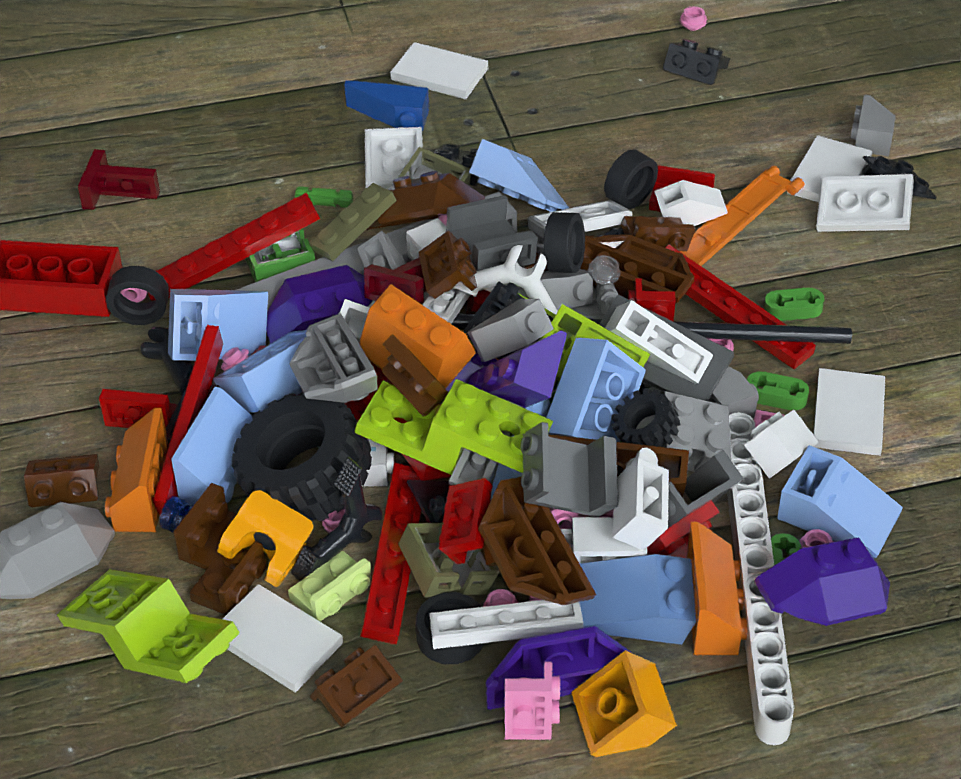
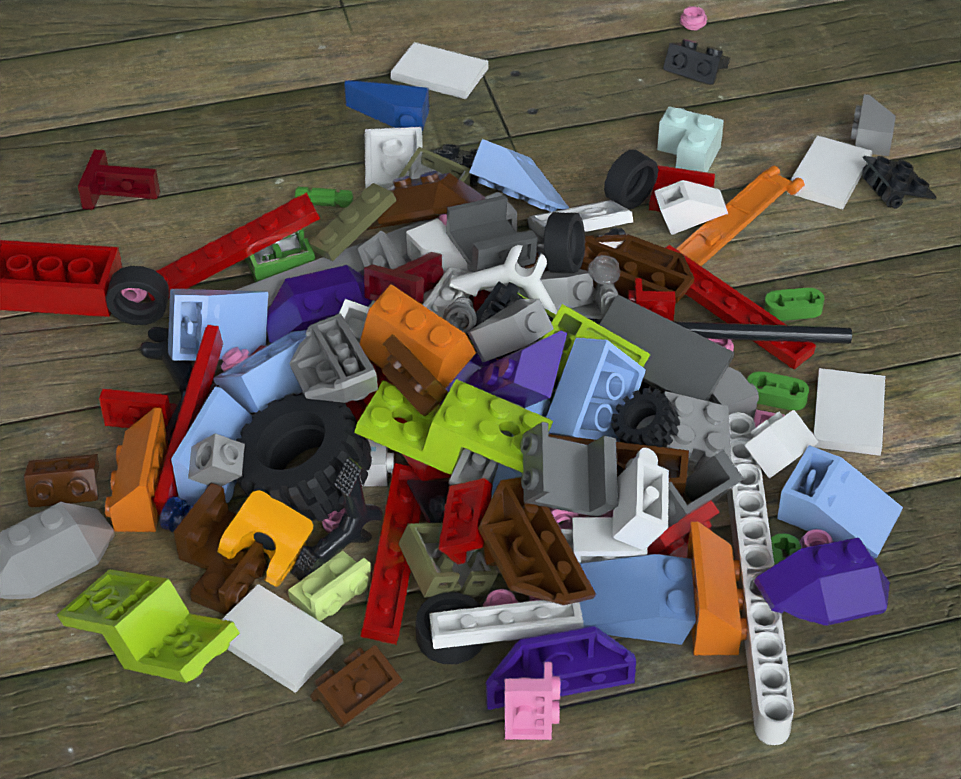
reddish brown bracket [418,230,477,299] -> none
light orange slope [571,650,677,757] -> none
white slope [605,300,713,384] -> none
reddish brown bracket [621,216,695,251] -> none
white tile [816,174,914,232] -> none
none -> light grey brick [188,433,245,486]
none -> dark grey cone [443,296,477,334]
none -> light aqua brick [657,106,724,172]

